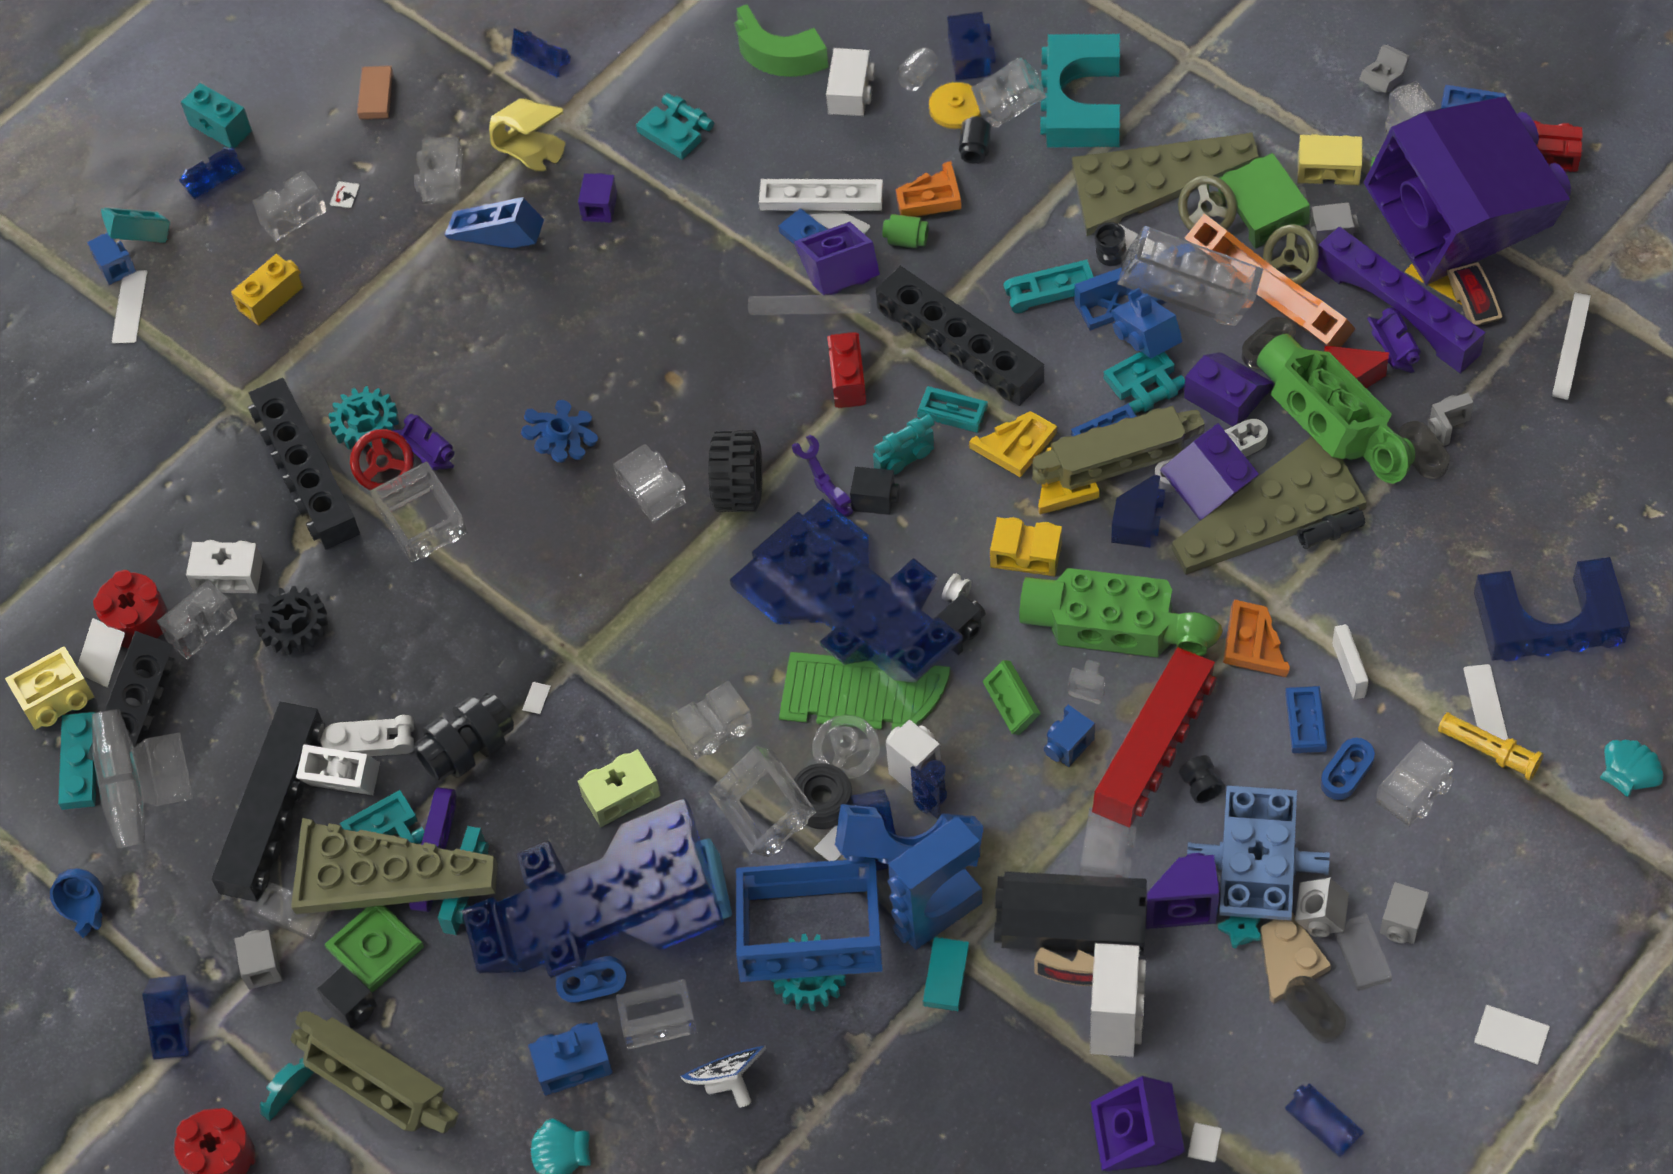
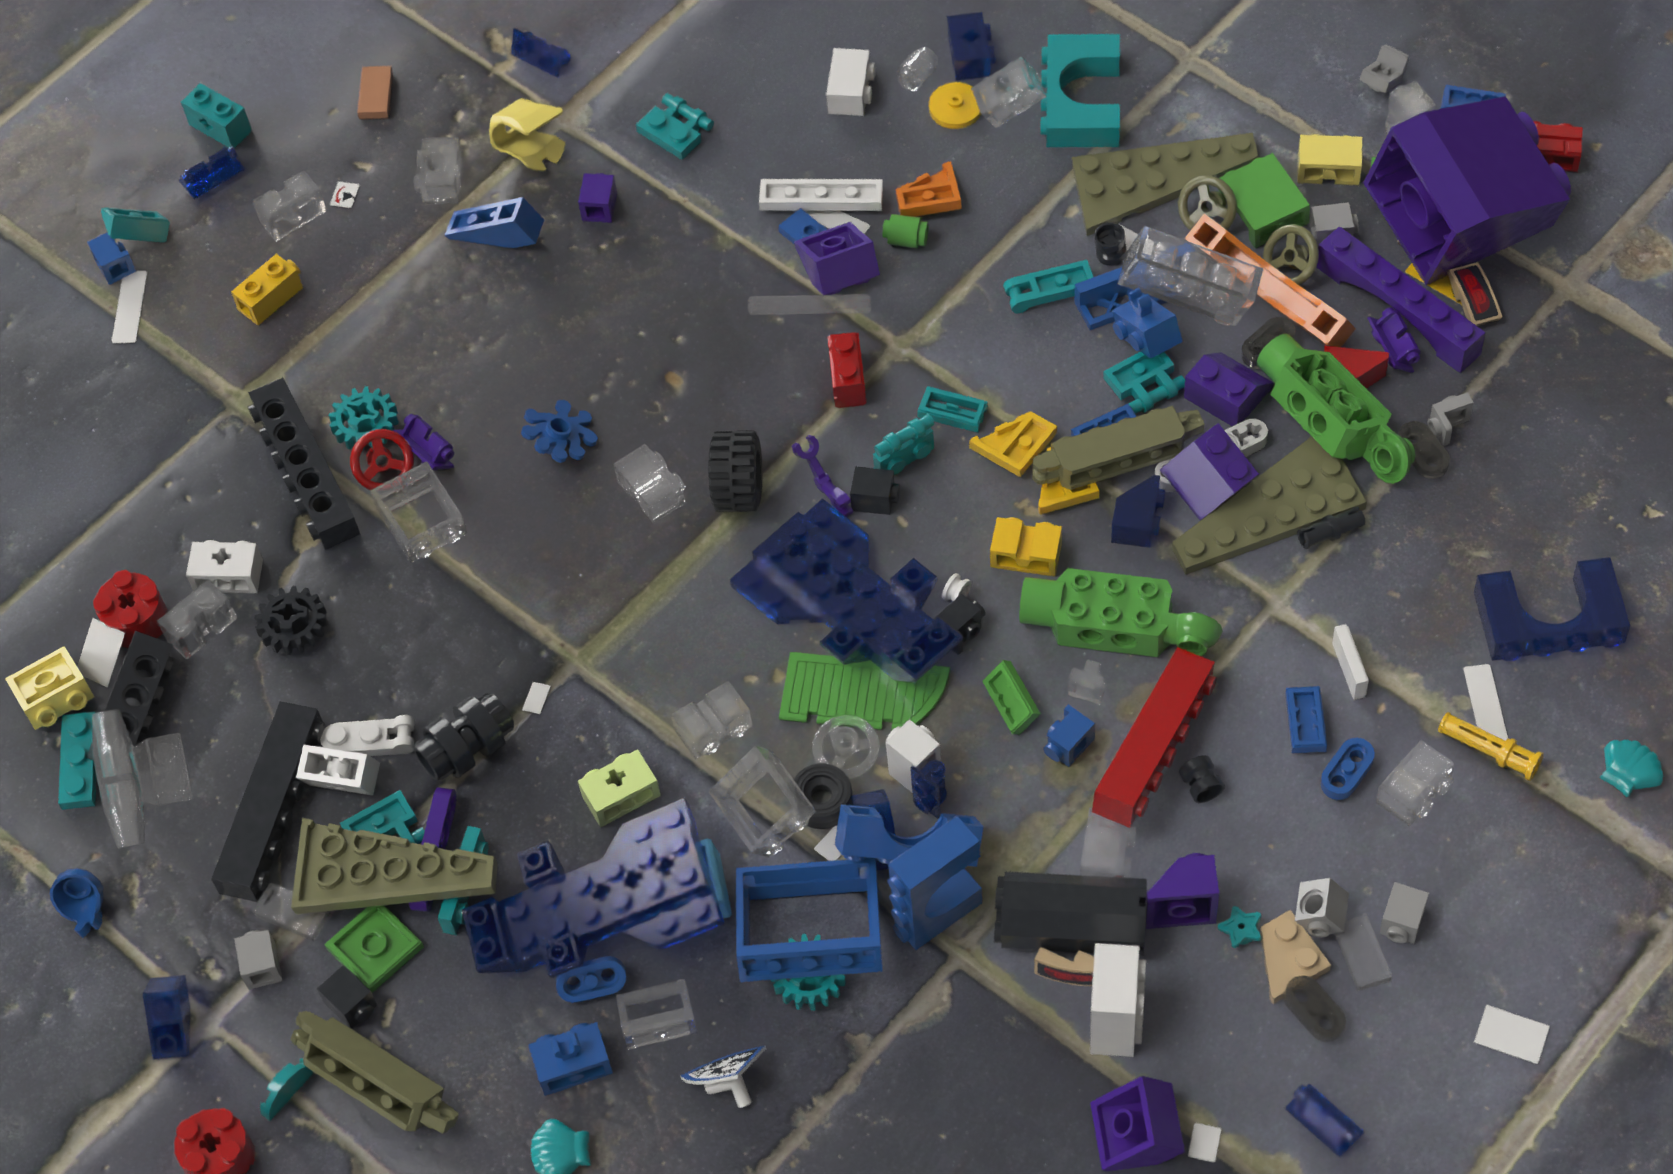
bright green arch [735,4,828,77] -> none
black brick [876,265,1044,406] -> none
teal tile [923,937,969,1011] -> none
black brick [958,116,991,164] -> none
medium blue slope [1187,785,1330,920] -> none
orange wing [1223,599,1290,677] -> none
white beam [1552,292,1591,400] -> none

